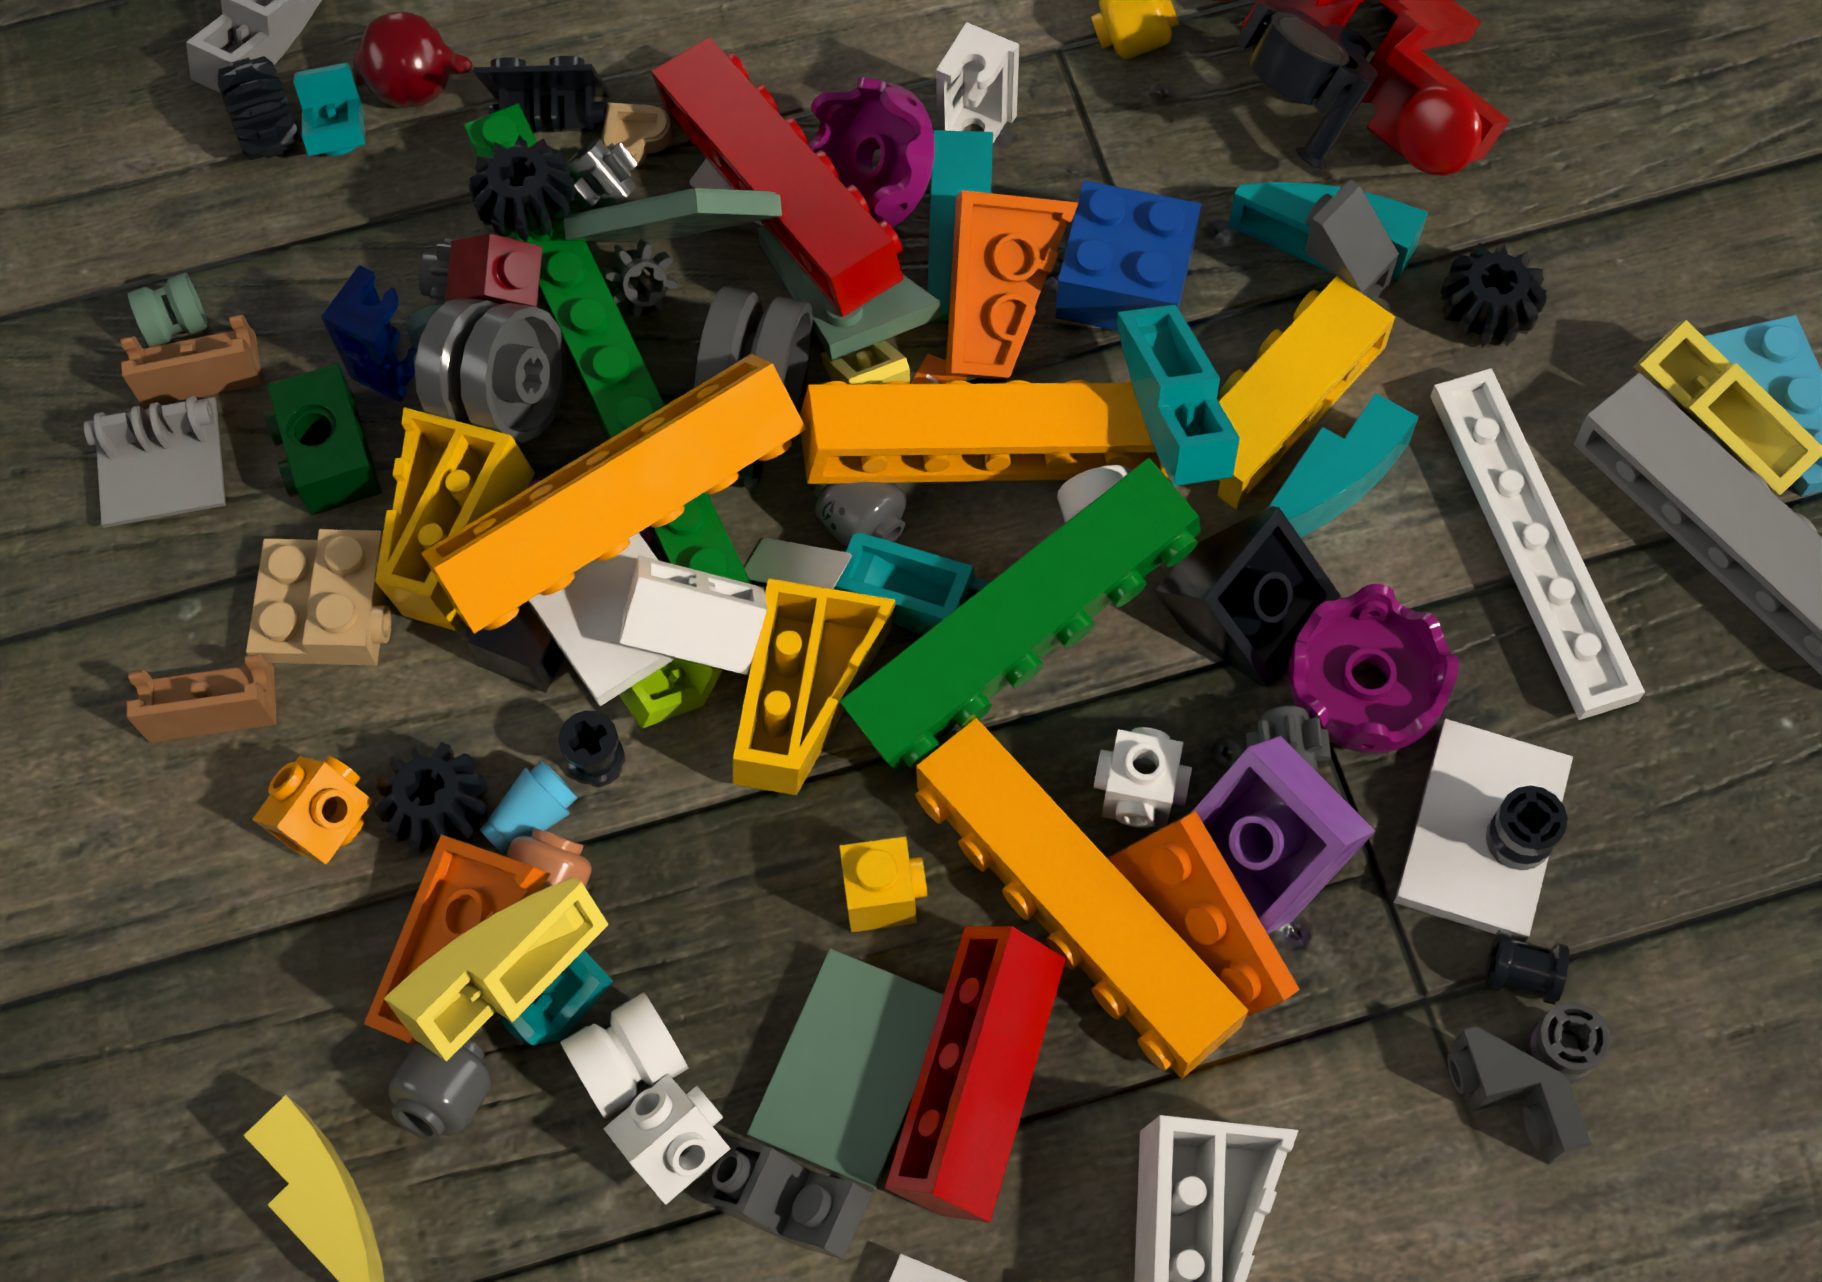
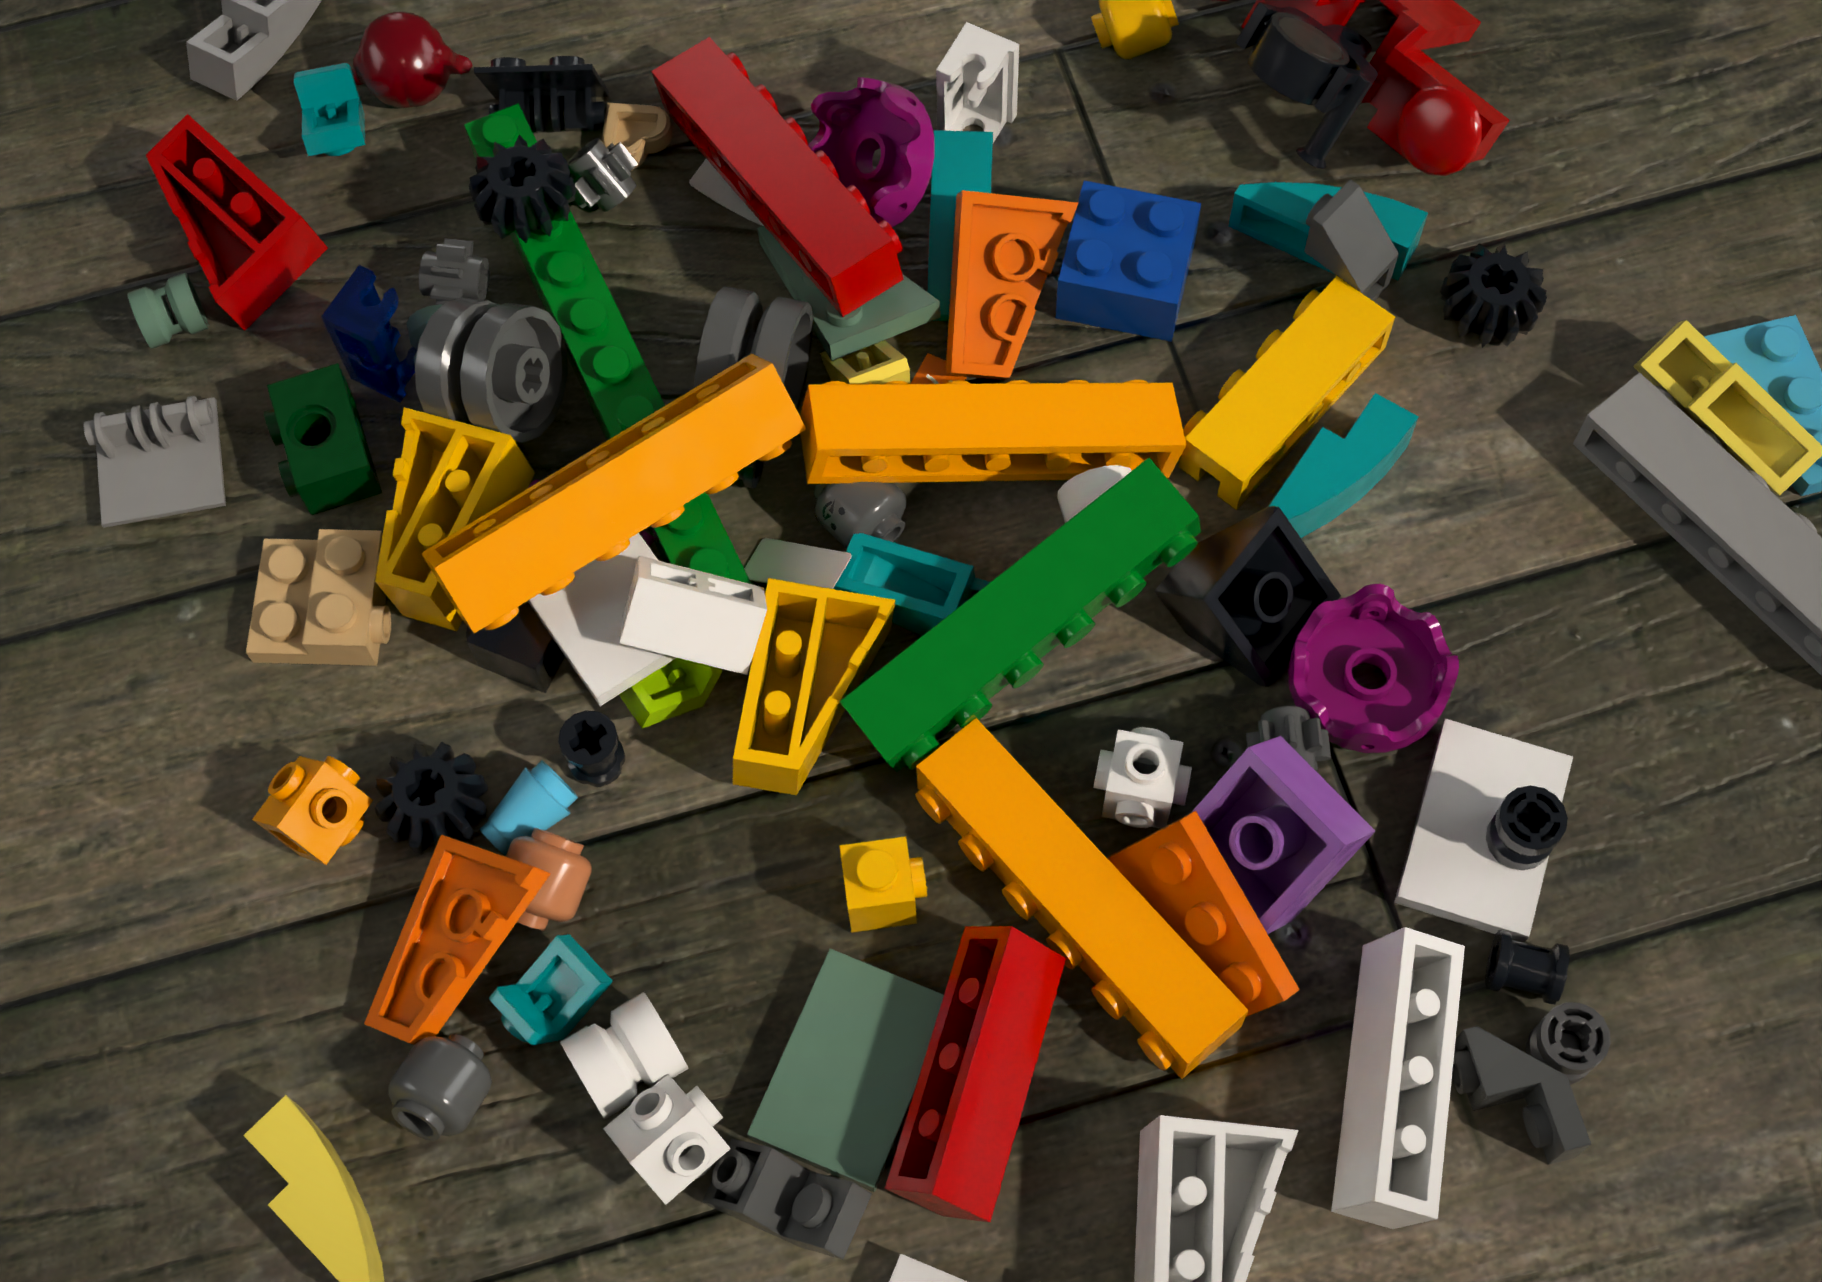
medium nougat hinge [120,315,263,409] -> none
medium nougat hinge [127,654,277,743] -> none
black gear [216,56,299,160] -> none
light yellow slope [384,877,609,1062] -> none
dark red brick [445,234,542,307] -> none
sand green tile [564,188,782,242] -> none
dark grey gear [600,238,679,317] -> none
teal slope [1117,304,1240,486] -> none
white plate [1430,368,1645,720] -> none
none -> red wedge [145,114,328,331]
none -> white brick [1331,927,1465,1229]

